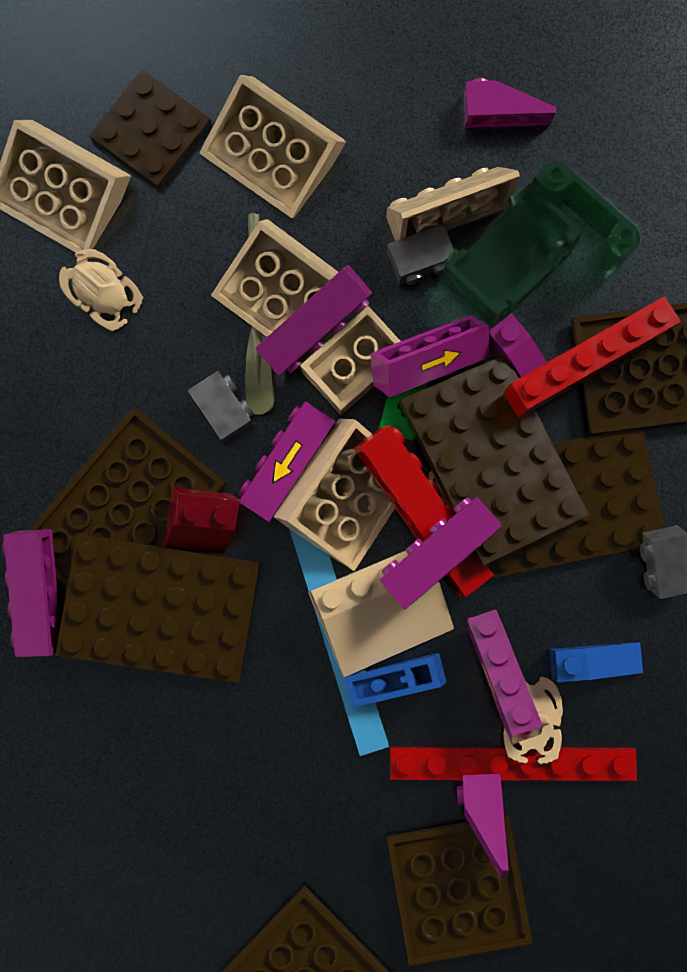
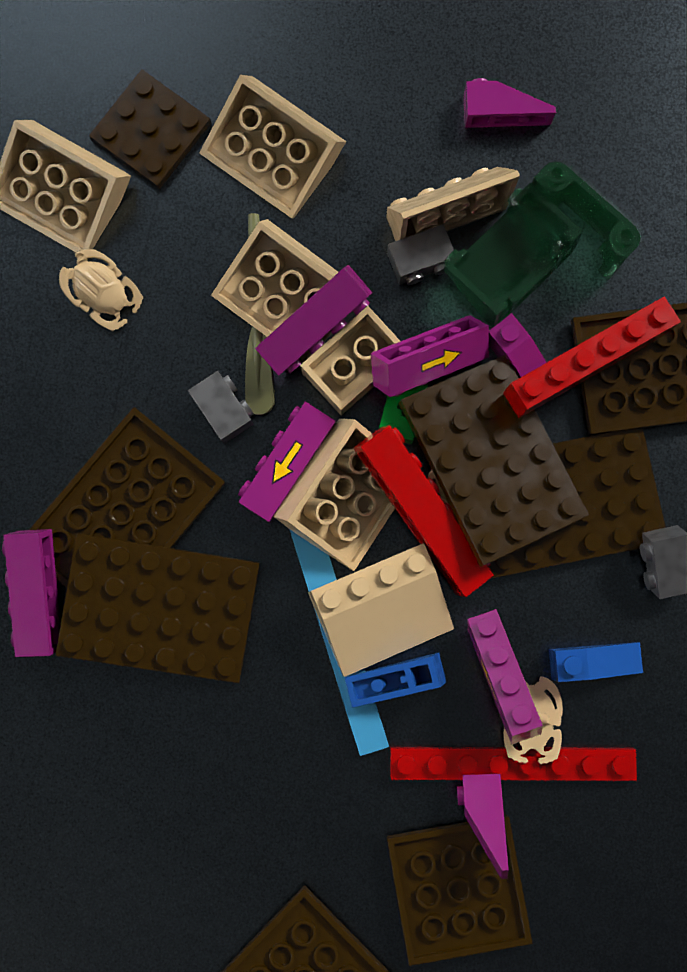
dark red slope [164,487,240,553] -> none
magenta brick [379,497,502,610] -> none

